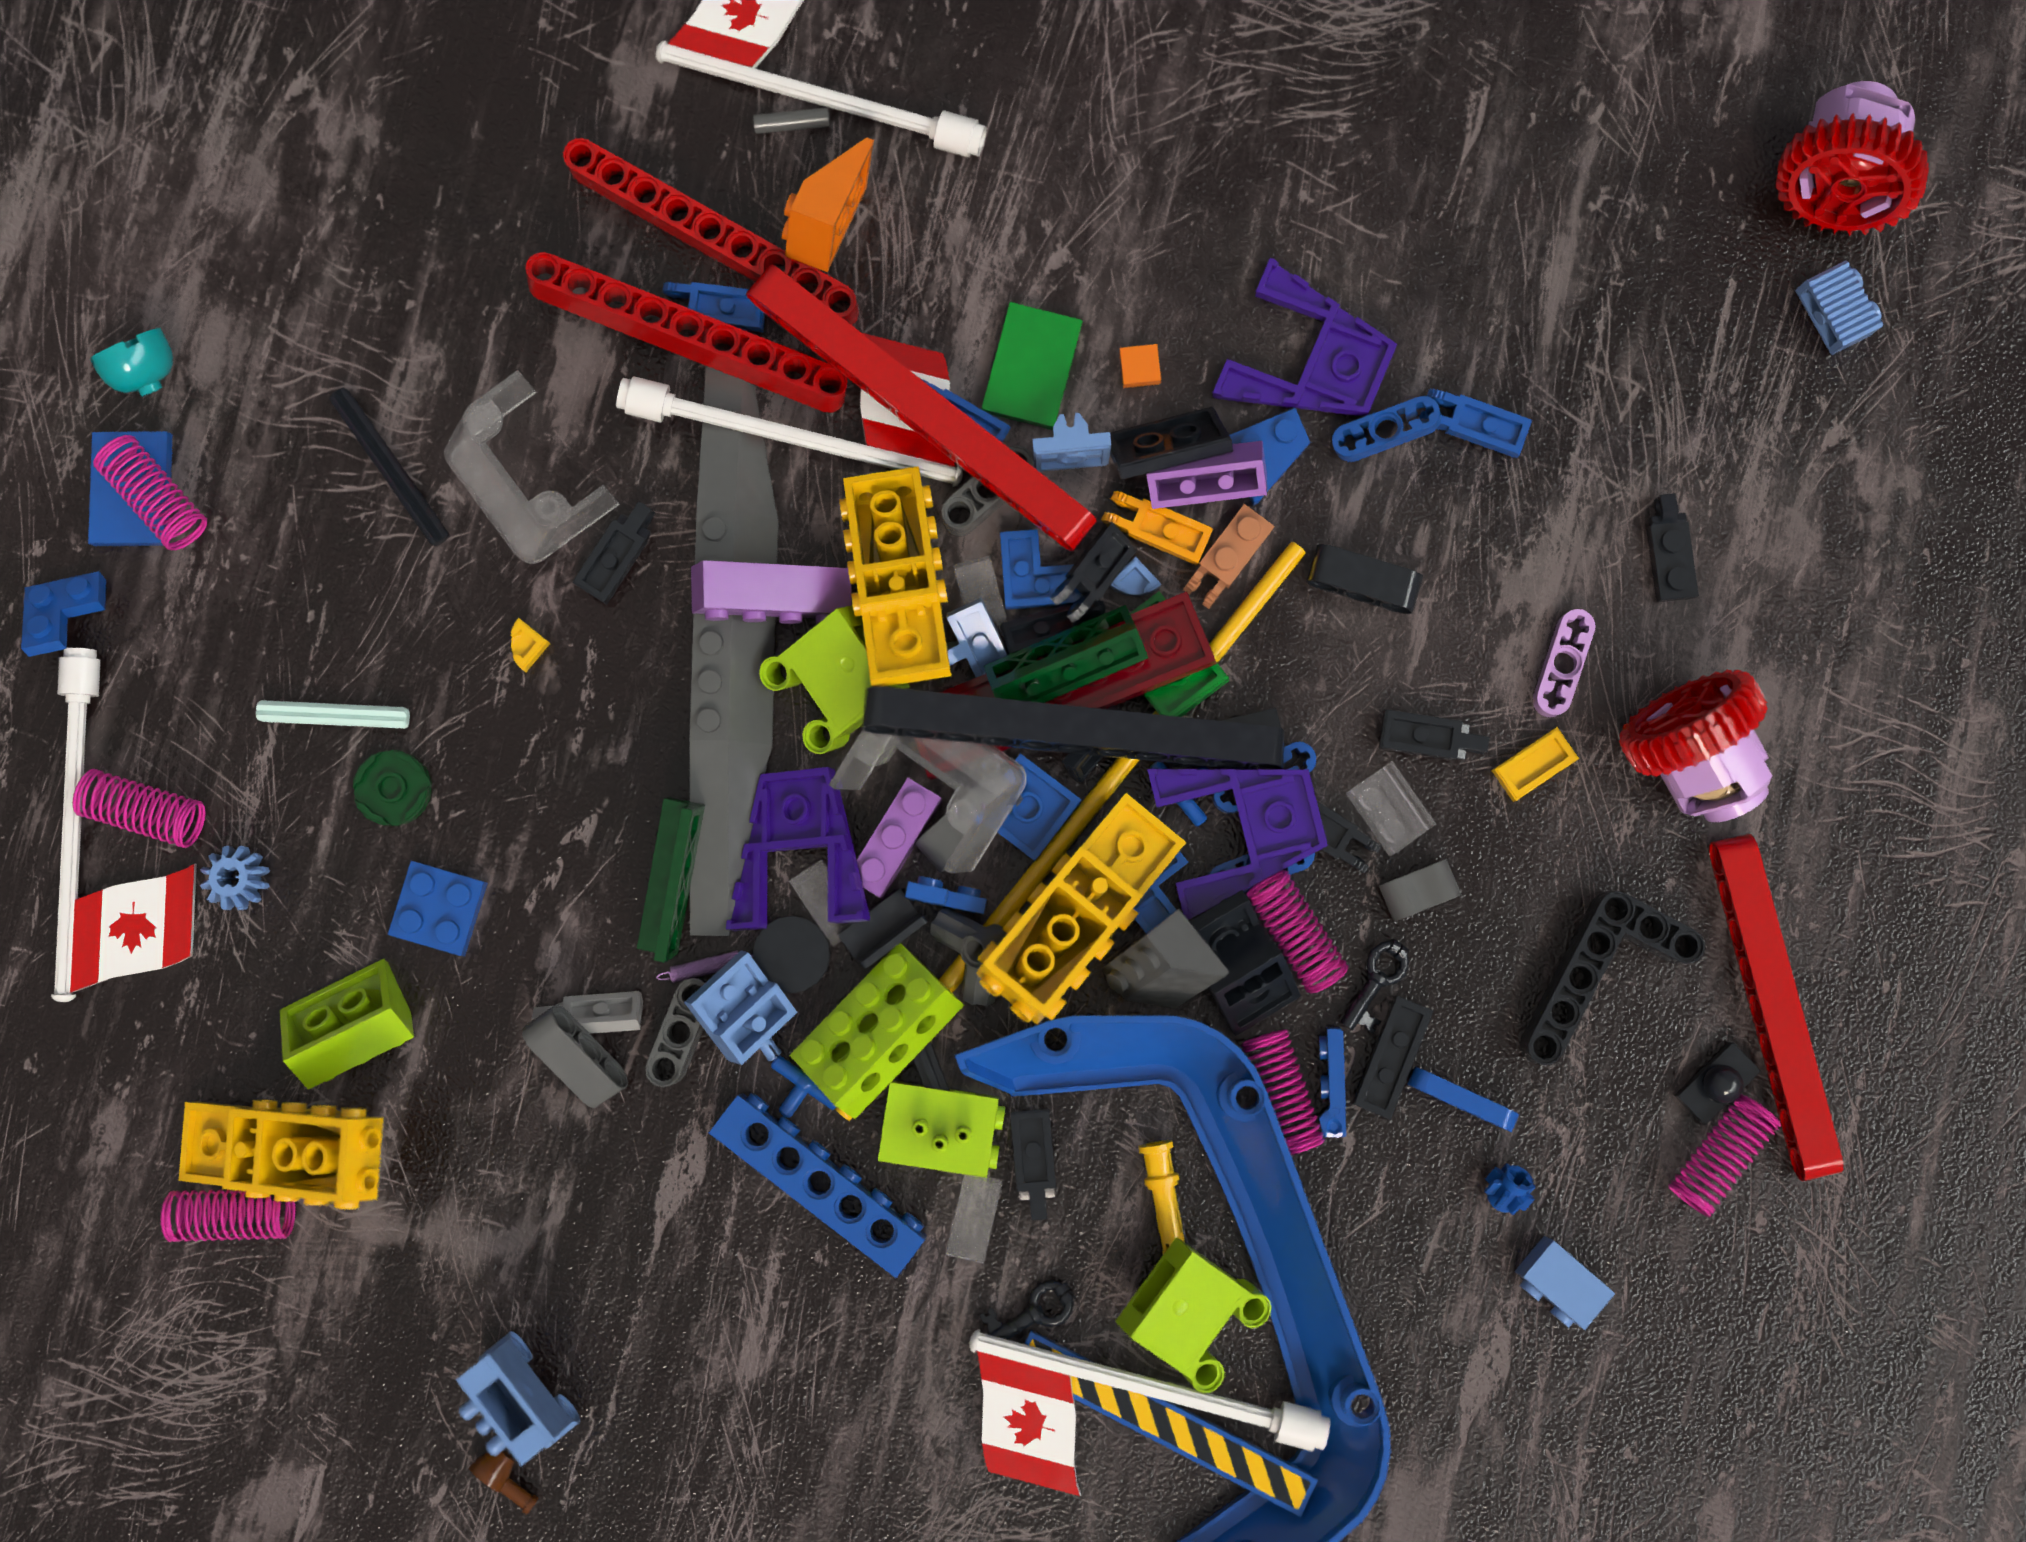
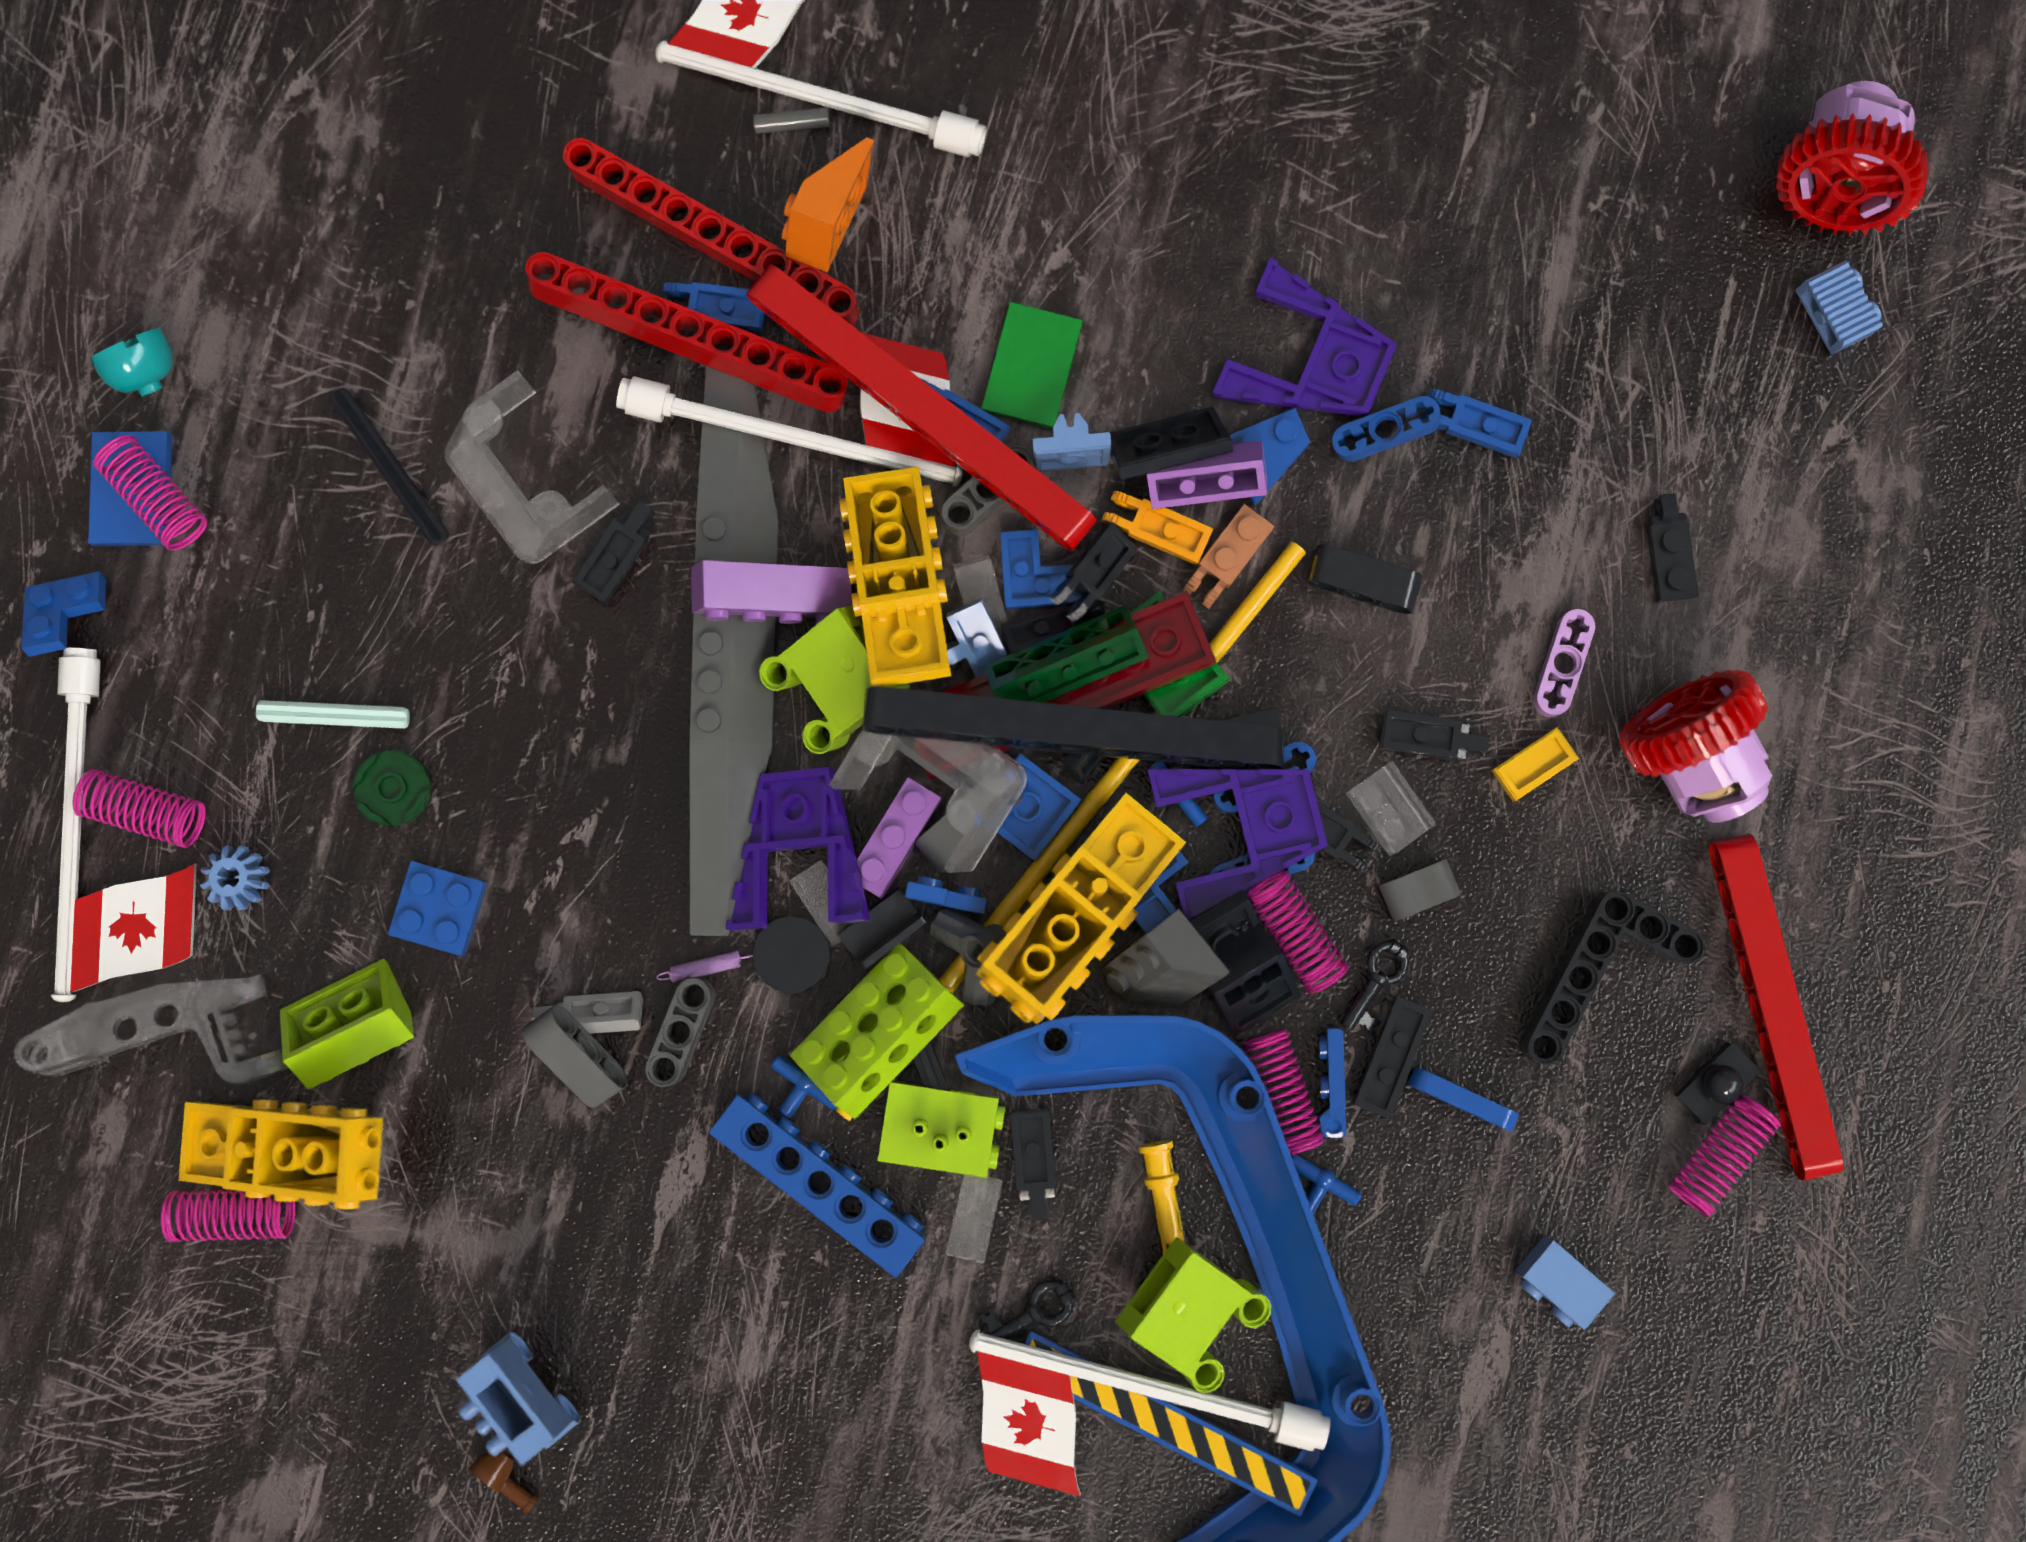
yellow tile [511,618,550,672] -> none
dark green fence [637,797,705,963] -> none
medium blue plate [684,950,797,1065] -> none
medium blue tile [1110,557,1162,596] -> none
orange tile [1119,344,1161,388] -> none
blue gear [1484,1163,1536,1215] -> none
none -> clear piece [14,976,289,1086]
none -> blue piece [1291,1154,1362,1215]

